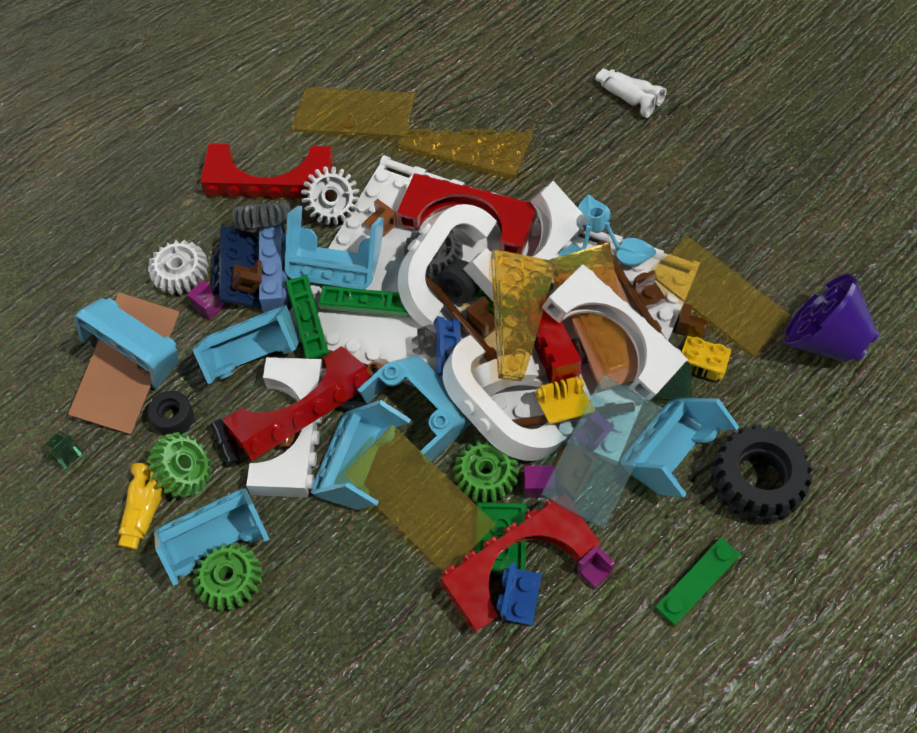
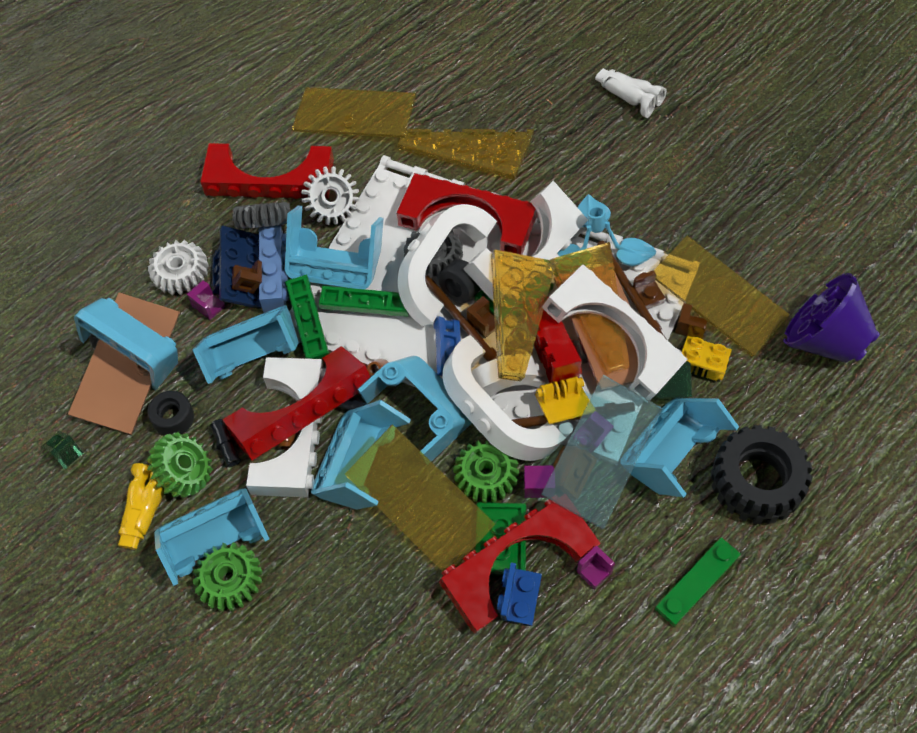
dark orange panel [364,199,397,238] -> none
clear smoke tile [412,326,436,358] -> none

